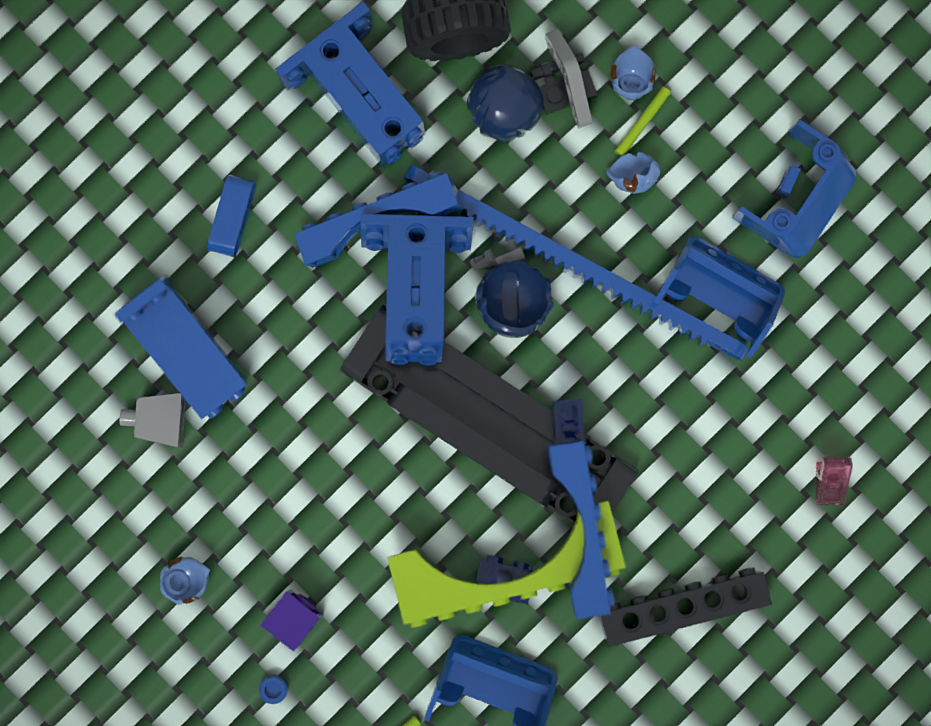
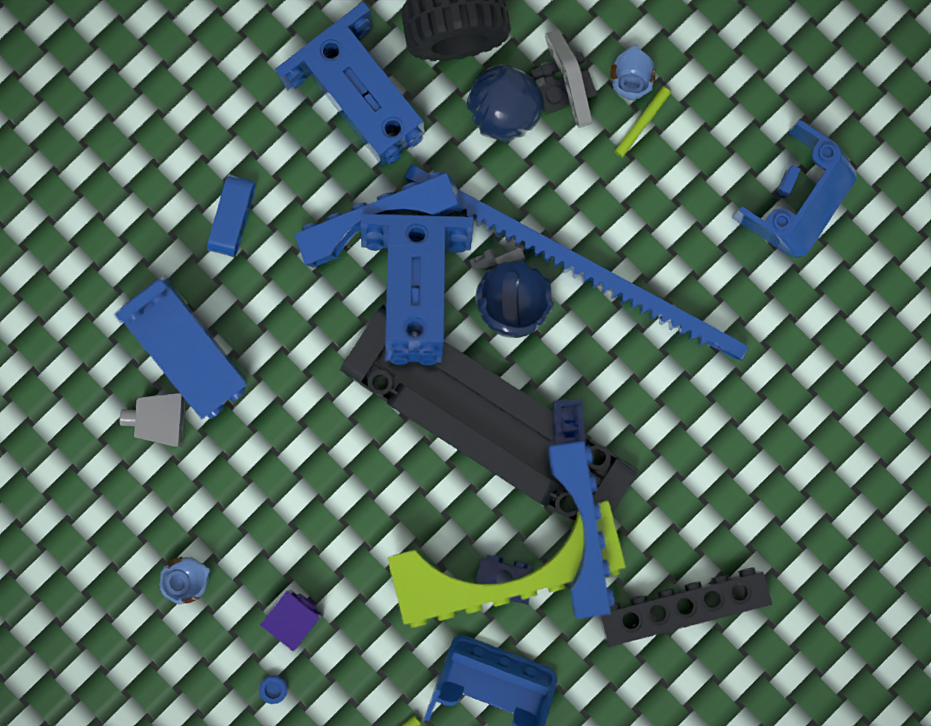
medium blue hair [606,151,660,194] -> none
blue windscreen [654,237,785,358] -> none
clear pink slope [815,457,853,505] -> none

